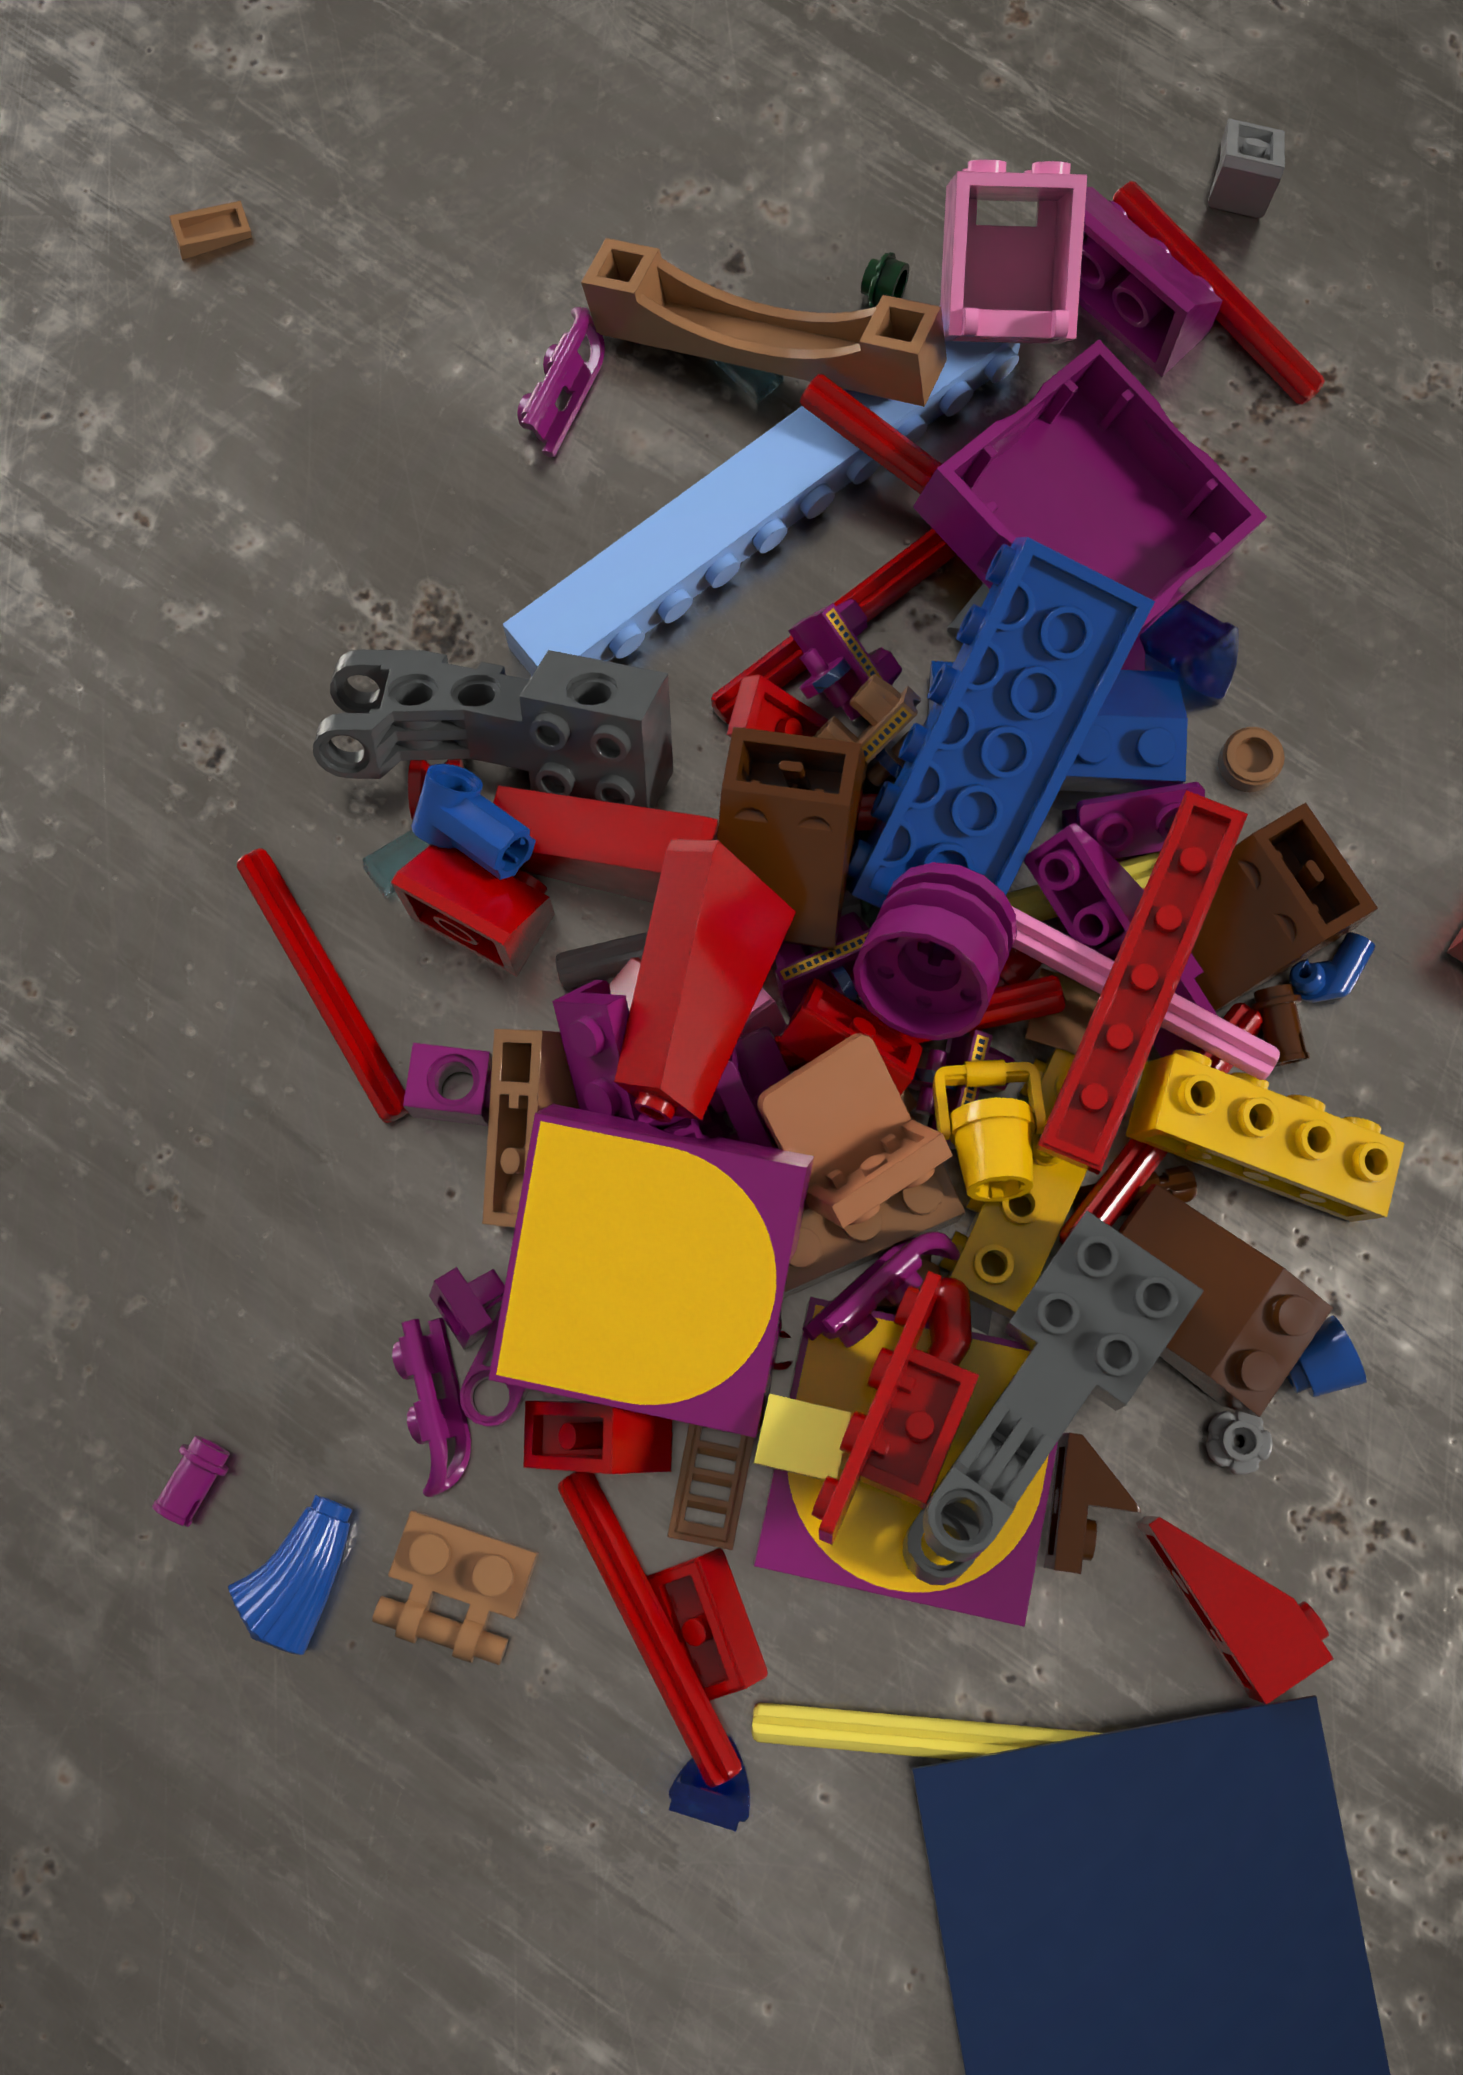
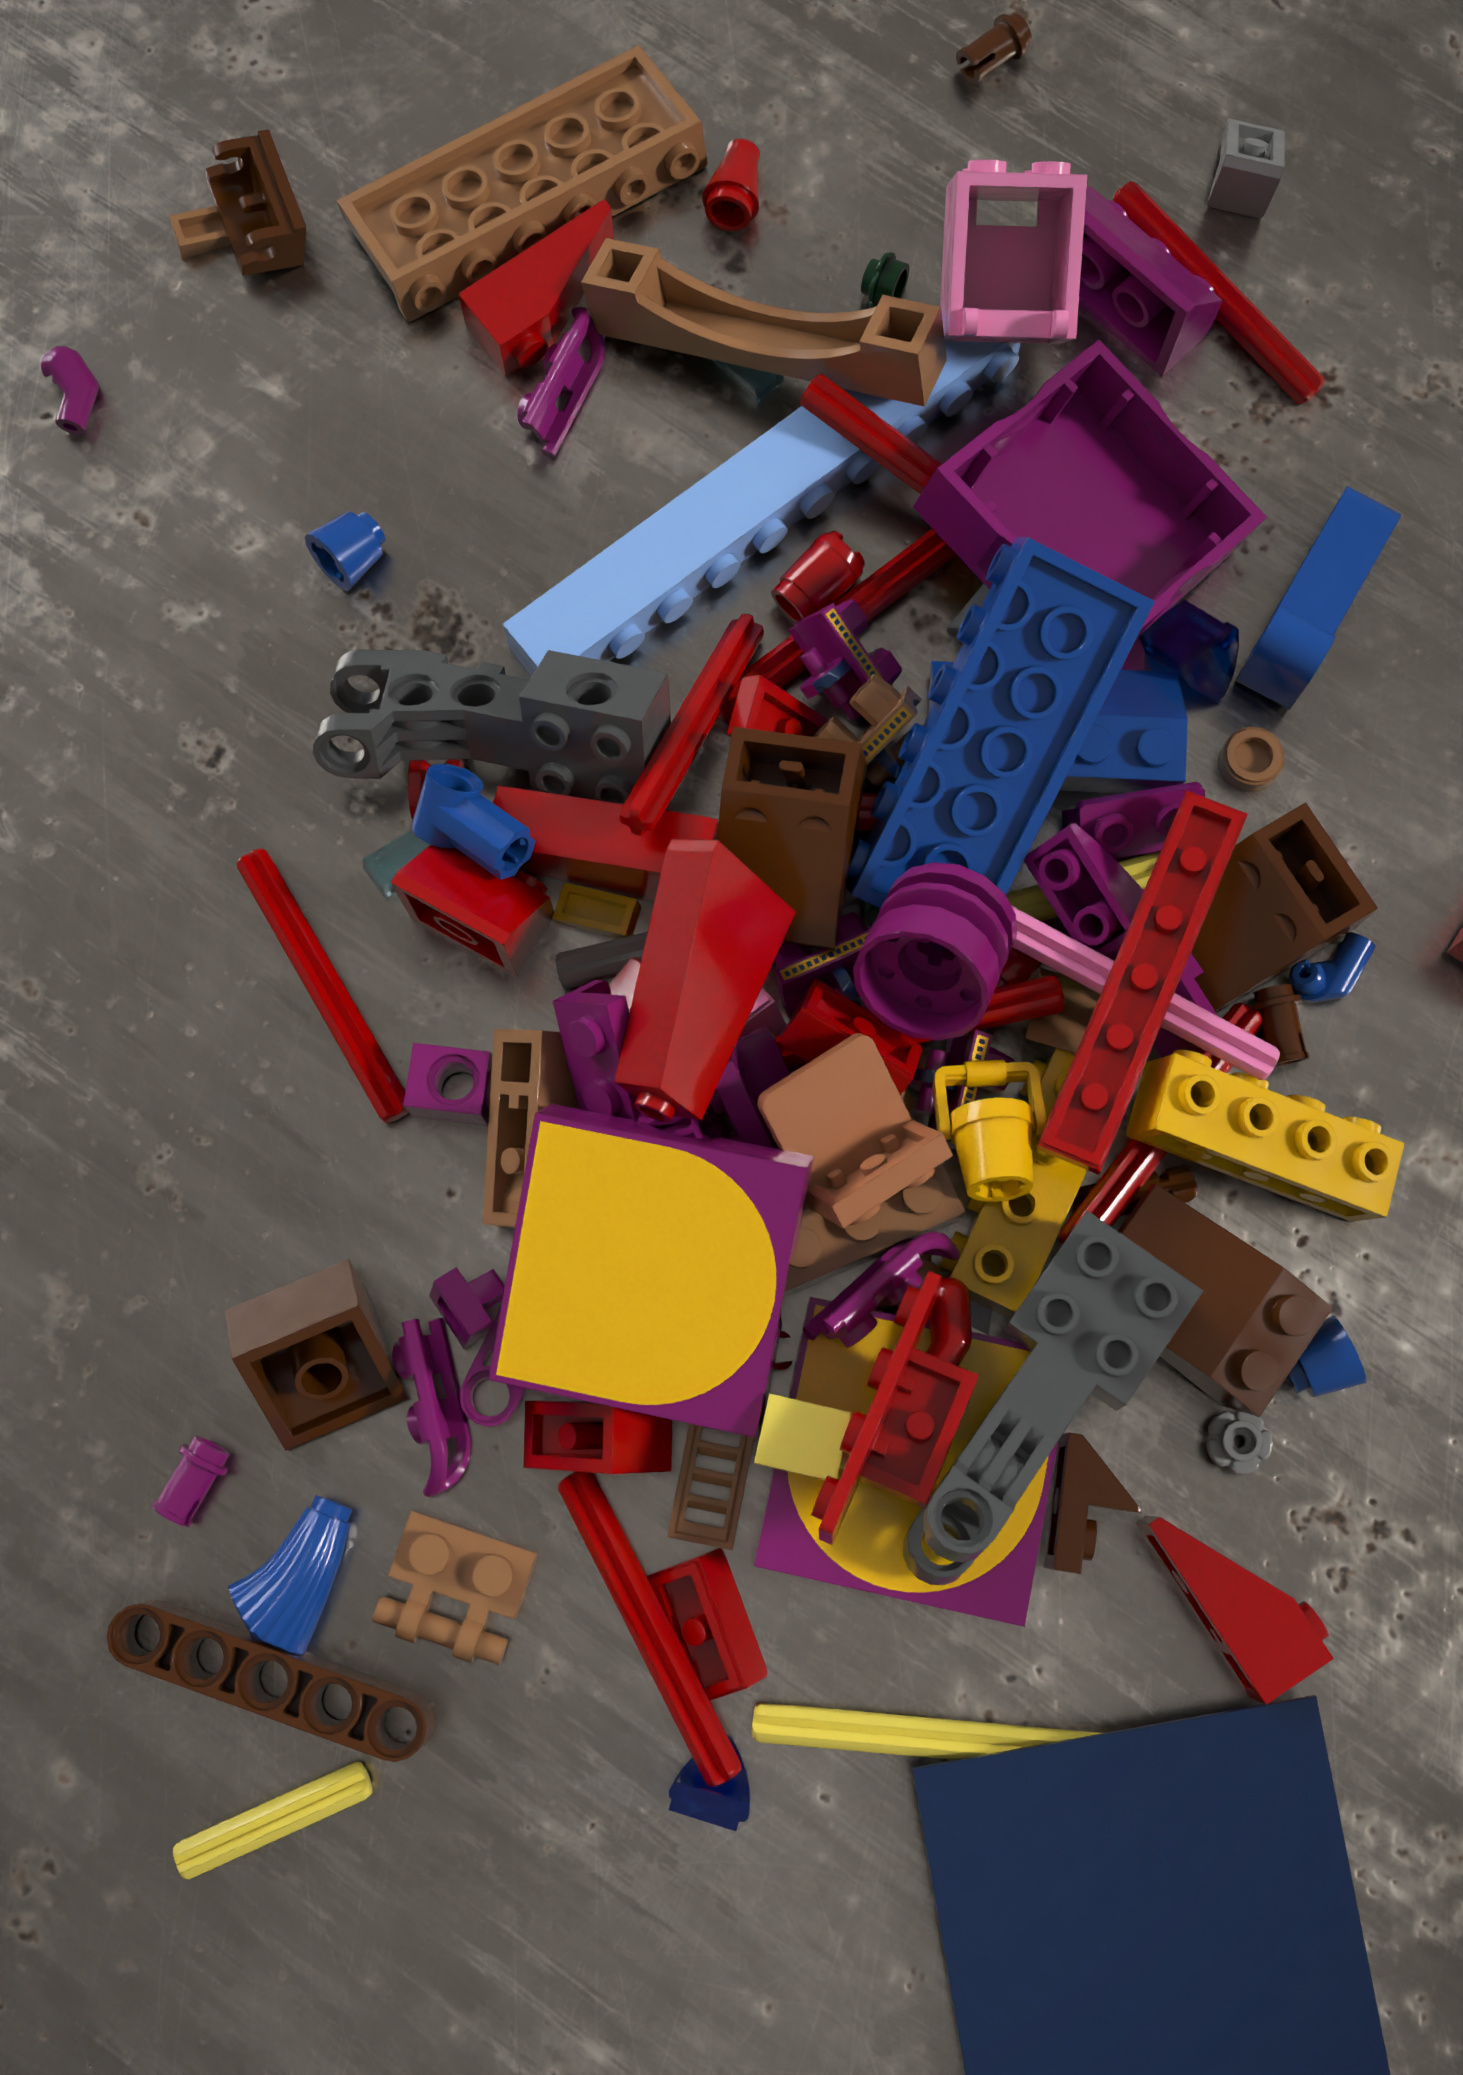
none -> magenta arm [40,346,99,435]
none -> reddish brown beam [107,1600,436,1762]
none -> light yellow axle [173,1762,373,1880]
none -> reddish brown hinge [206,129,306,276]
none -> reddish brown slope [225,1259,408,1451]
none -> blue hat [305,511,386,591]
none -> medium nougat bracket [336,45,708,322]
none -> red slope [458,199,614,377]
none -> yellow piece [553,882,641,939]
none -> red axle [619,614,764,836]
none -> red cone [702,139,760,231]
none -> red piece [771,531,865,623]
none -> reddish brown pin [956,13,1032,85]
none -> blue beam [1235,486,1401,710]

